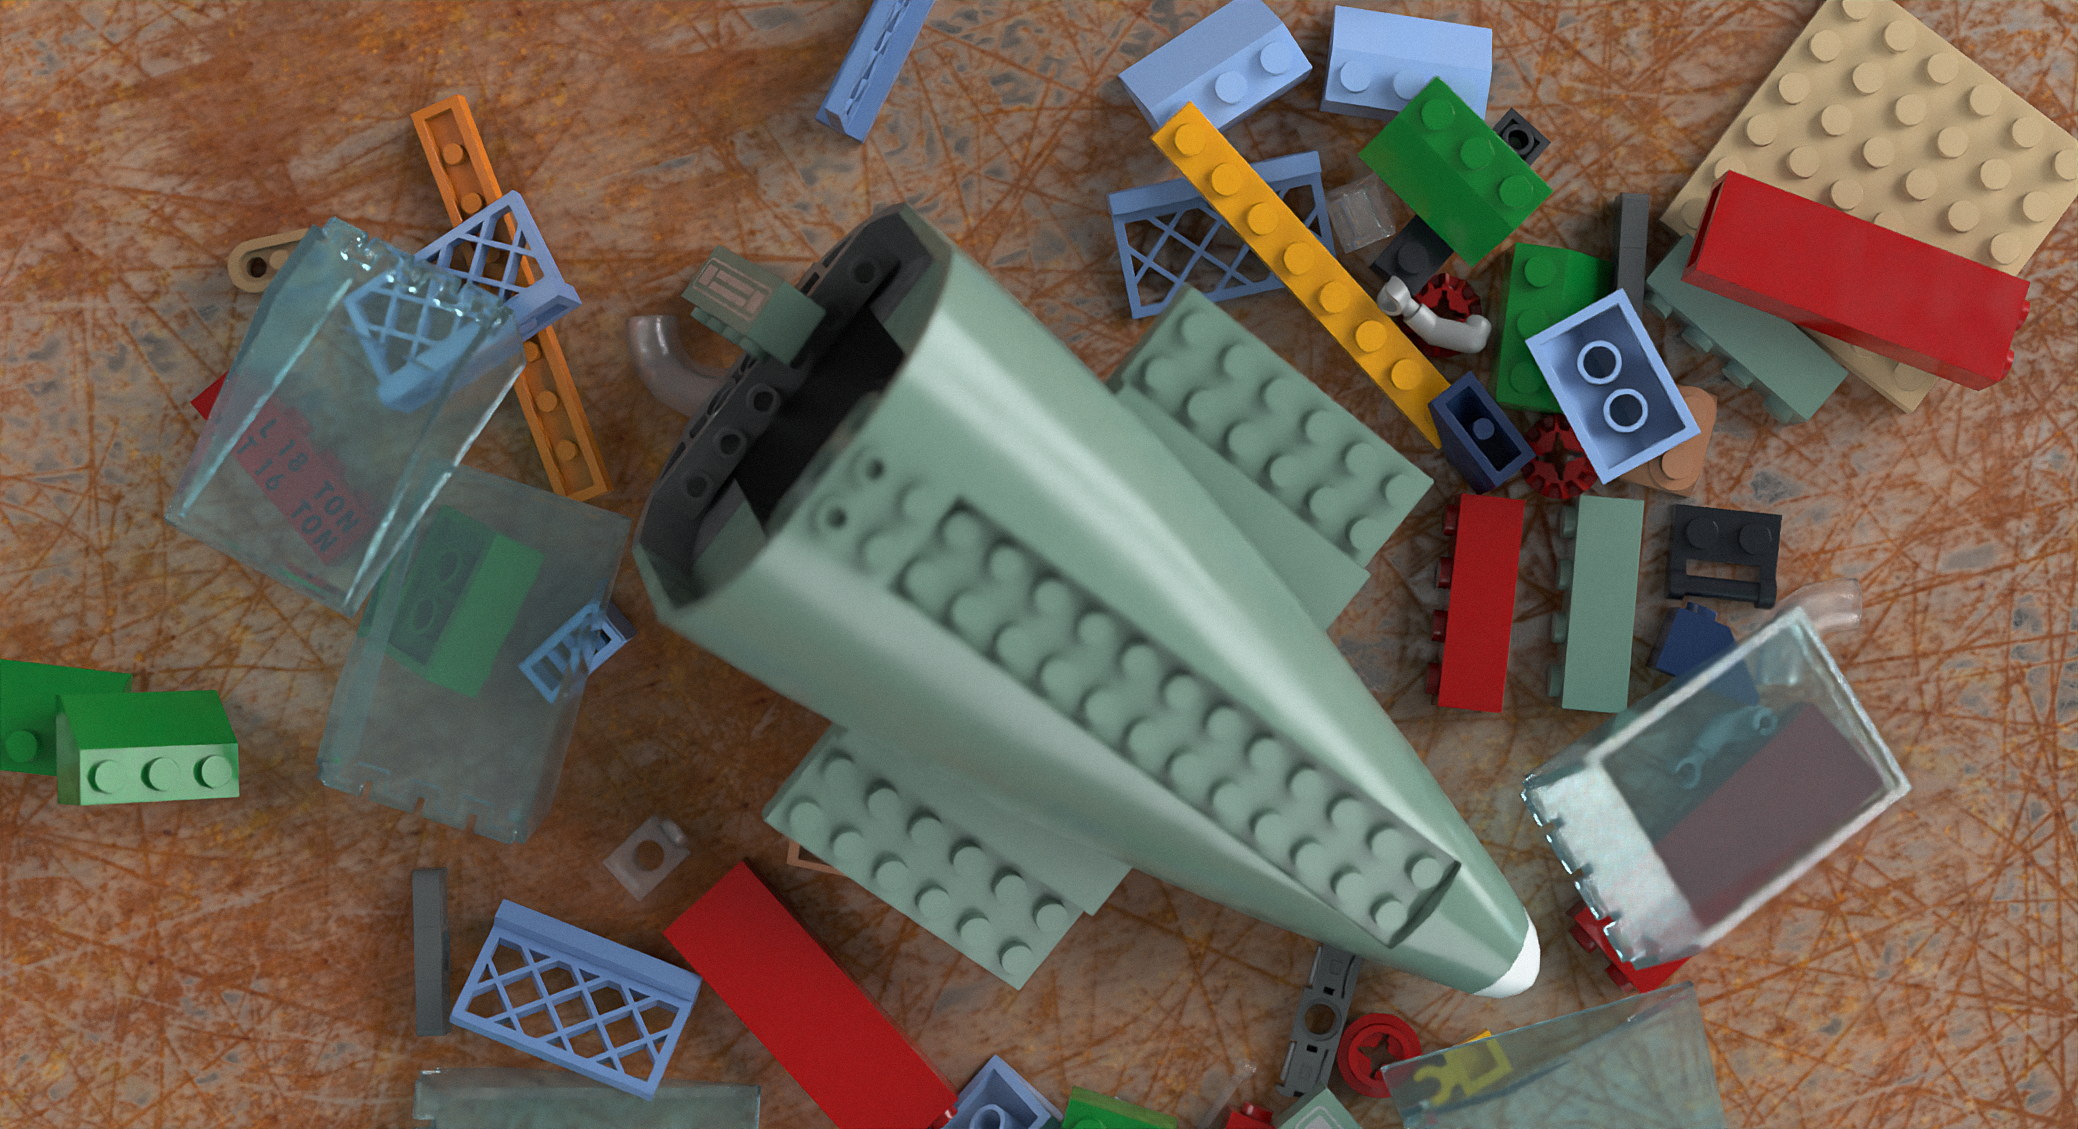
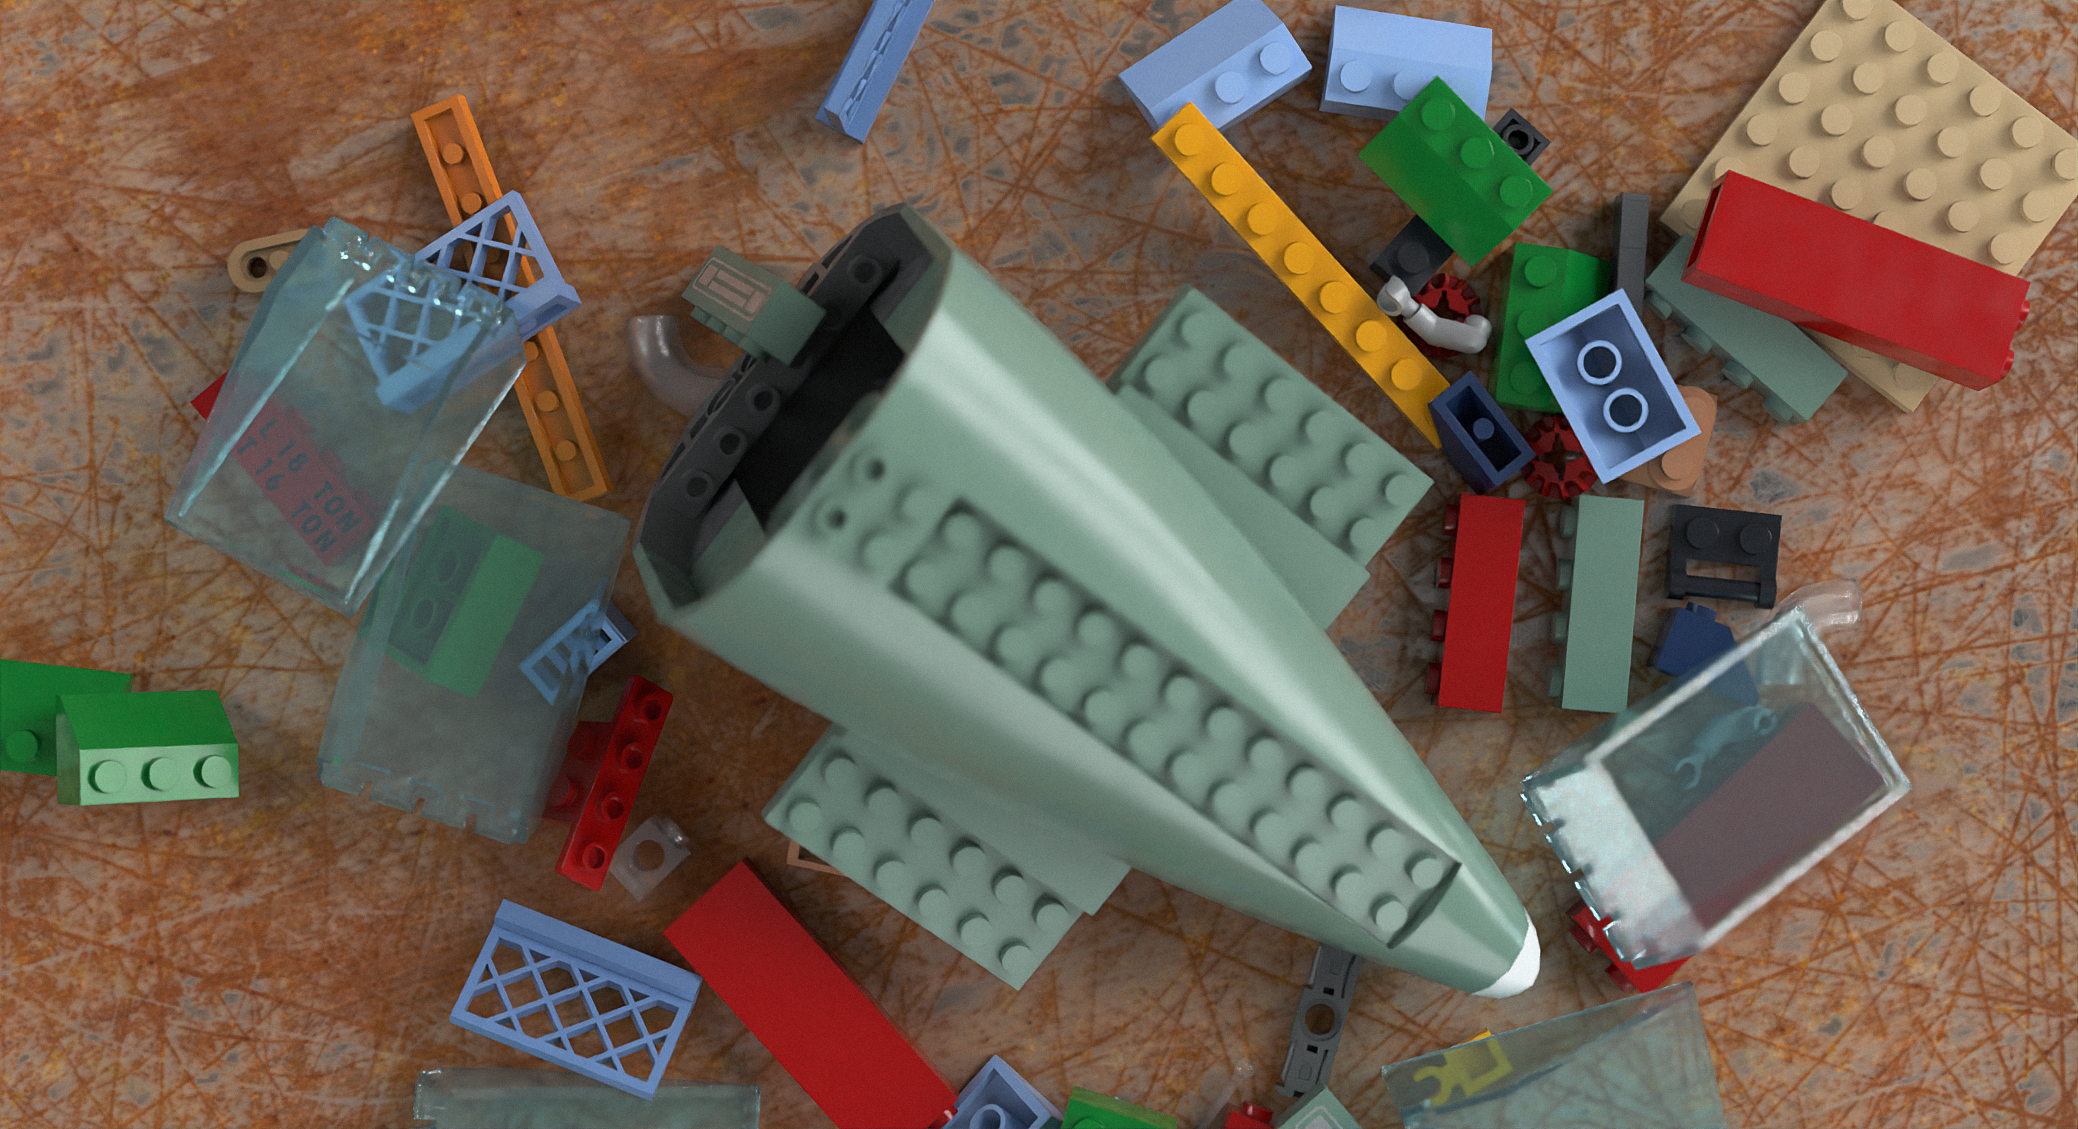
dark grey piece [412,867,452,1037] -> none
medium blue fence [1105,150,1337,319] -> none
clear brick [1325,173,1398,254] -> none
red gear [1336,1012,1422,1098] -> none
none -> red bracket [541,675,673,891]

